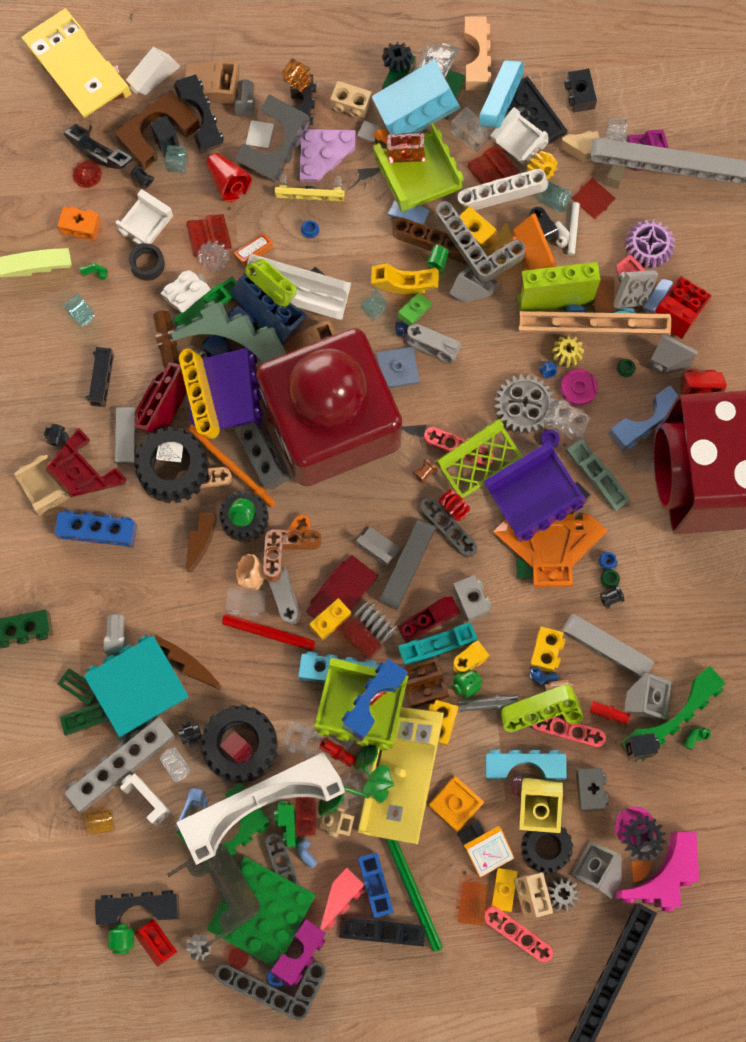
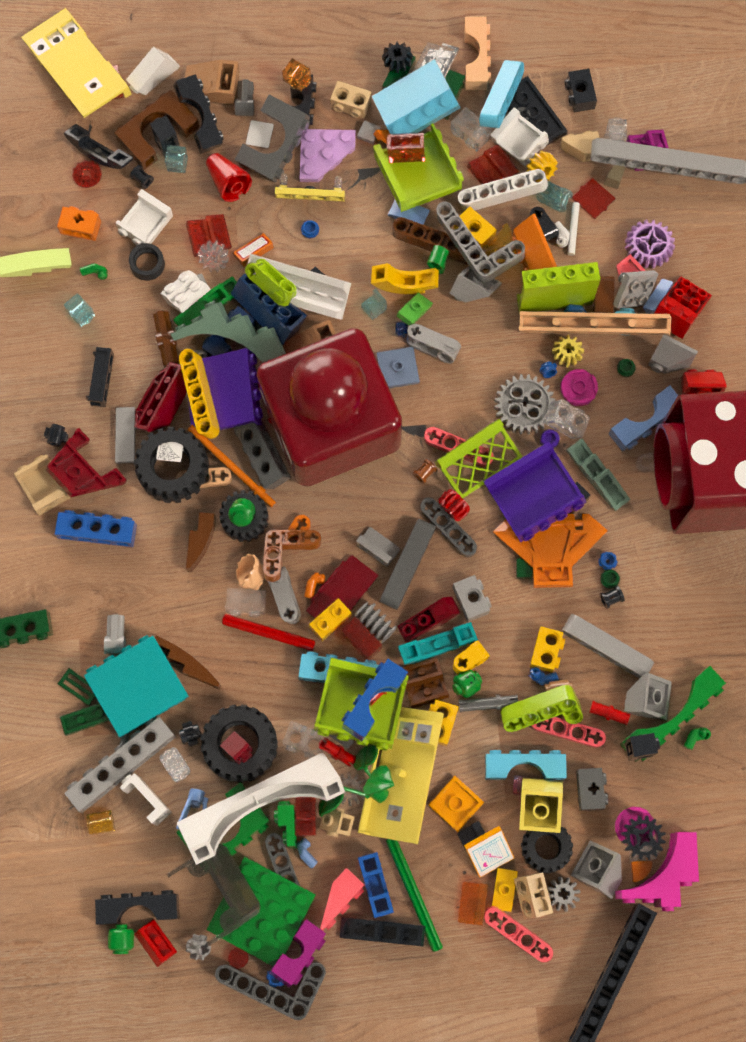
none -> orange arm [304,572,325,598]

